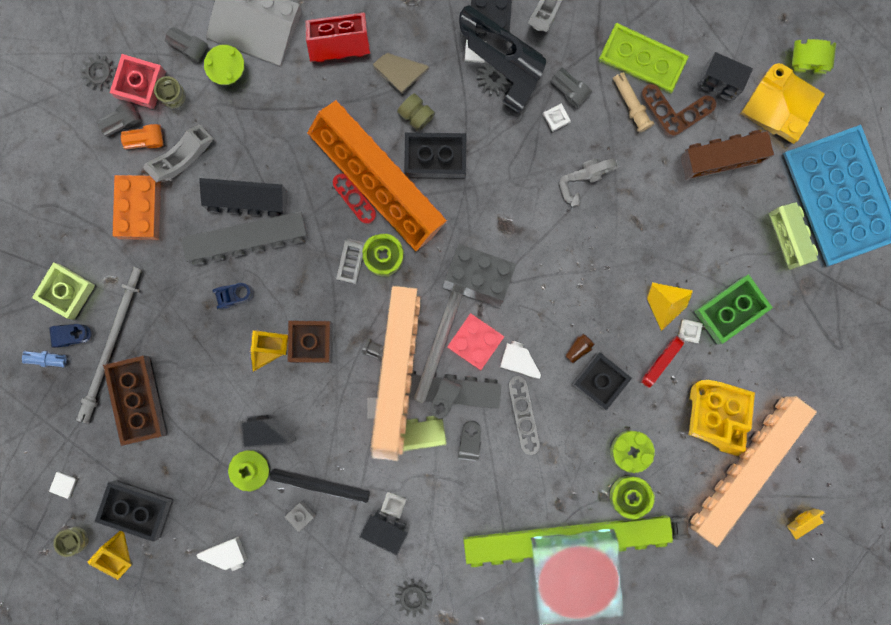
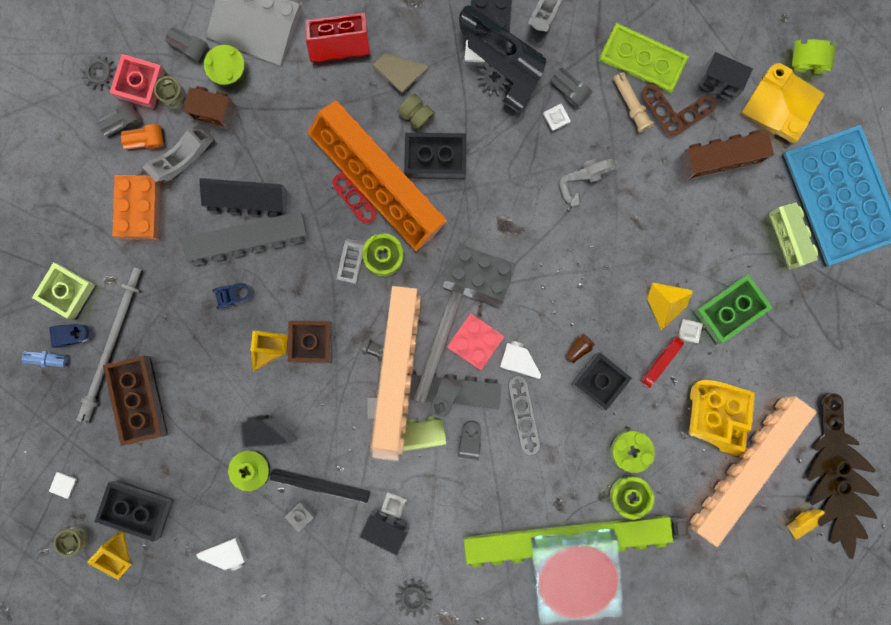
none -> reddish brown brick [183,86,236,129]
none -> dark brown plant [807,393,880,559]

